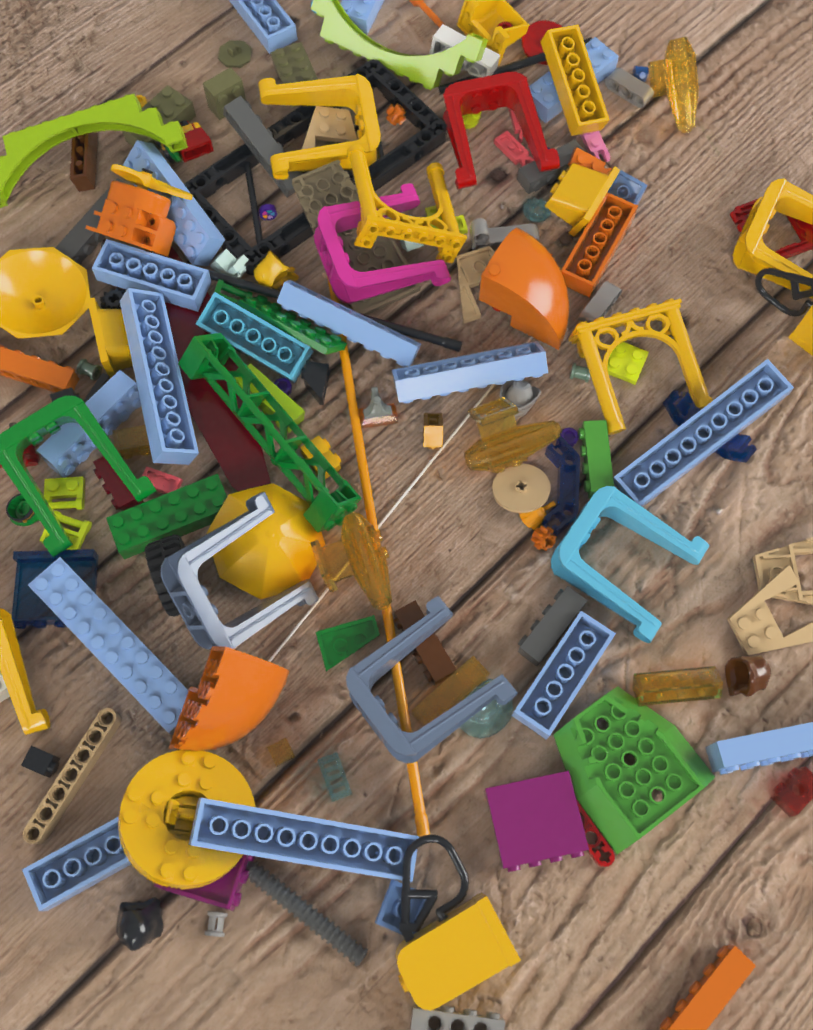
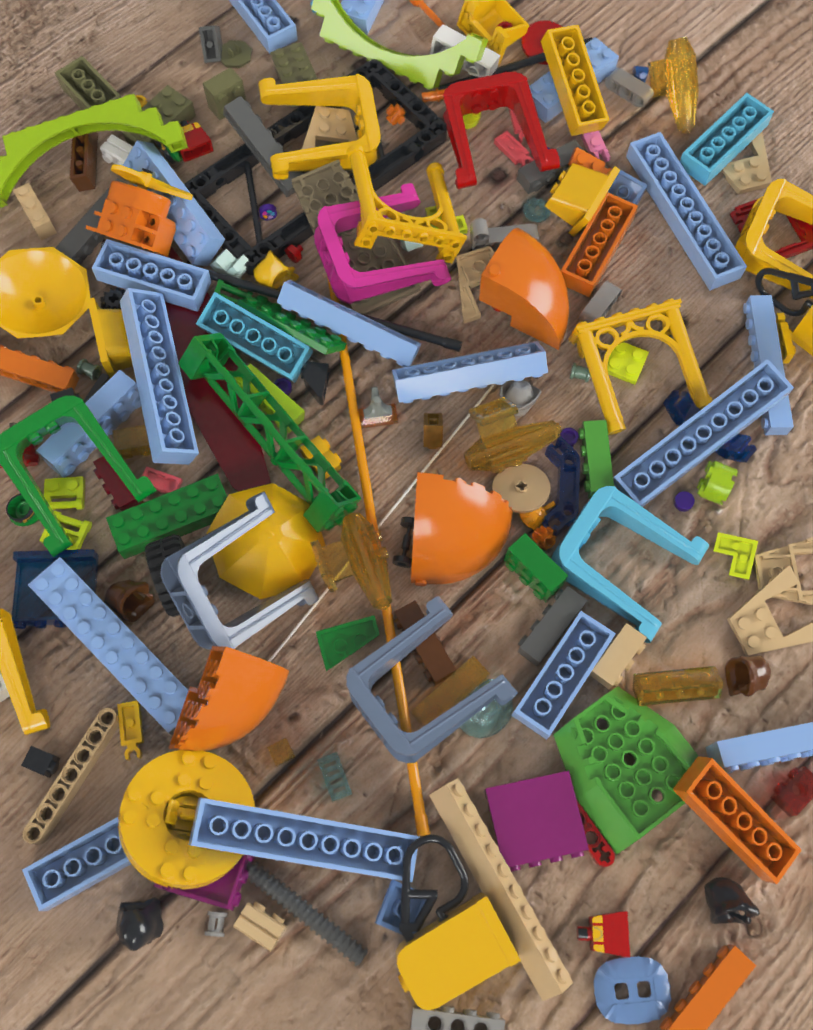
none -> tan brick [13,183,57,241]
none -> olive brick [55,56,122,110]
none -> white brick [100,134,133,166]
none -> reddish brown piece [104,579,156,622]
none -> yellow plate [117,700,144,761]
none -> dark grey slope [199,25,222,63]
none -> tan brick [233,901,287,952]
none -> red tile [285,245,304,264]
none -> black wheel [392,517,414,568]
none -> orange brick [411,472,513,586]
none -> orange axle [421,88,445,103]
none -> tan brick [429,778,573,1001]
none -> green brick [504,533,568,603]
none -> red torso [577,911,630,957]
none -> tan brick [589,623,647,690]
none -> medium blue piece [594,956,672,1025]
none -> light blue brick [626,132,747,291]
none -> orange brick [672,756,802,884]
none -> dark purple tile [674,491,695,512]
none -> medium azure brick [680,93,774,186]
none -> lime brick [696,461,738,505]
none -> black piece [704,877,760,924]
none -> neon yellow plate [713,532,758,580]
none -> tan wing [720,132,772,195]
none -> light blue brick [743,295,794,435]
none -> yellow plate [776,313,796,364]

